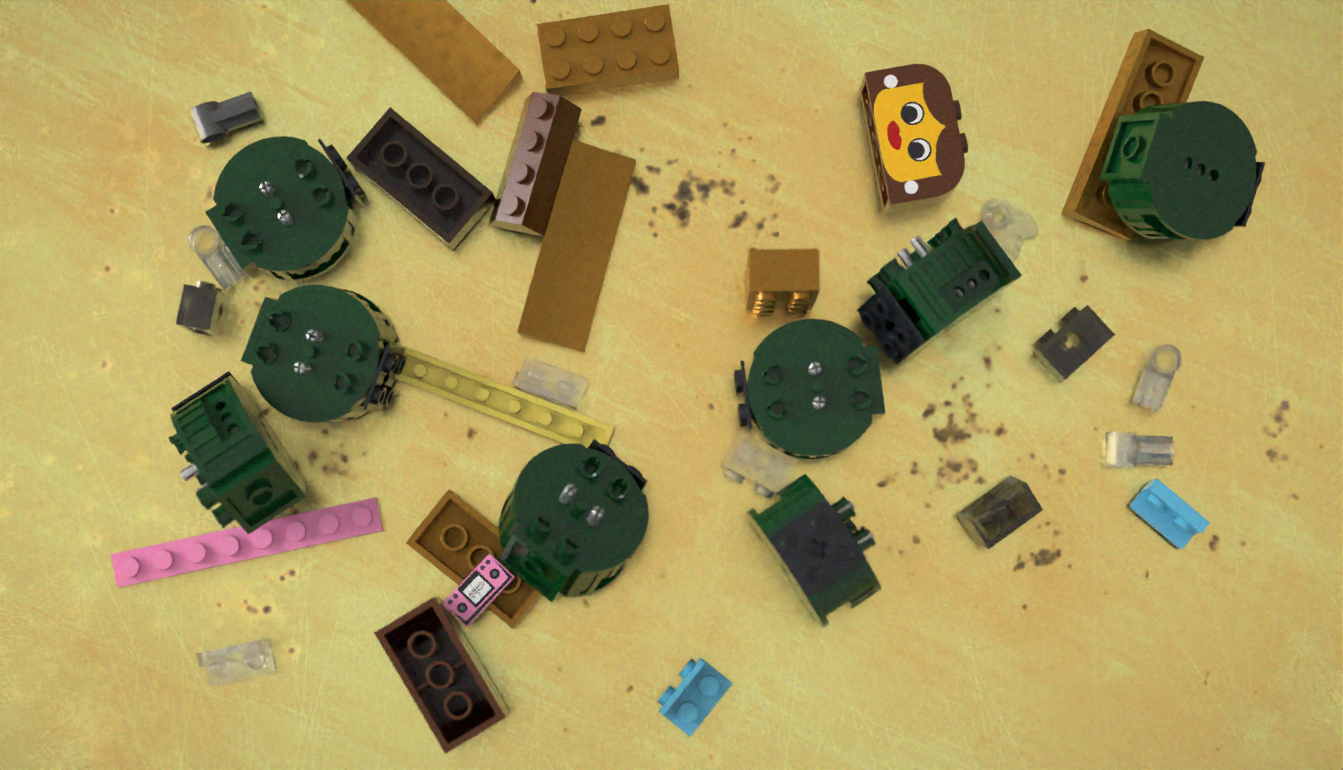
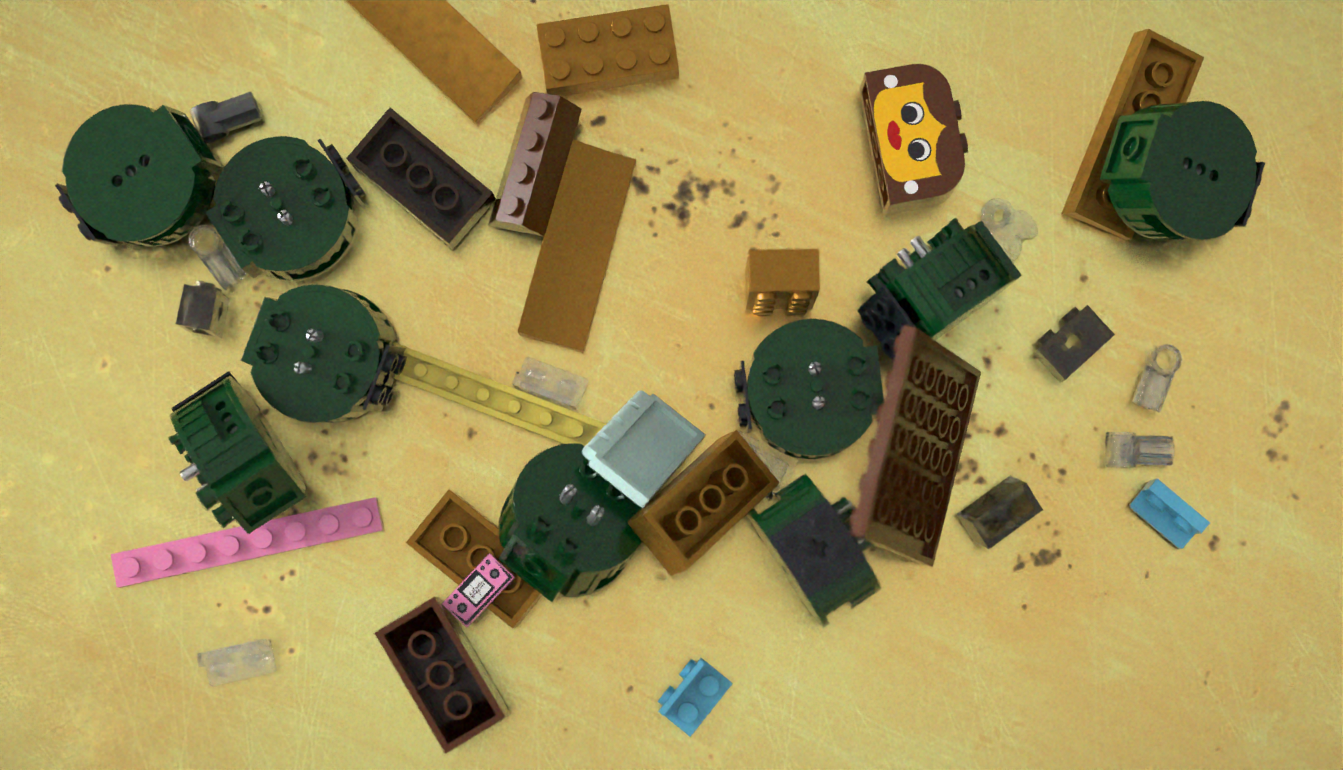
none -> dark green piece [55,104,223,247]
none -> light aqua hinge [582,390,705,508]
none -> pearl gold brick [627,430,780,576]
none -> reddish brown plate [850,325,981,567]

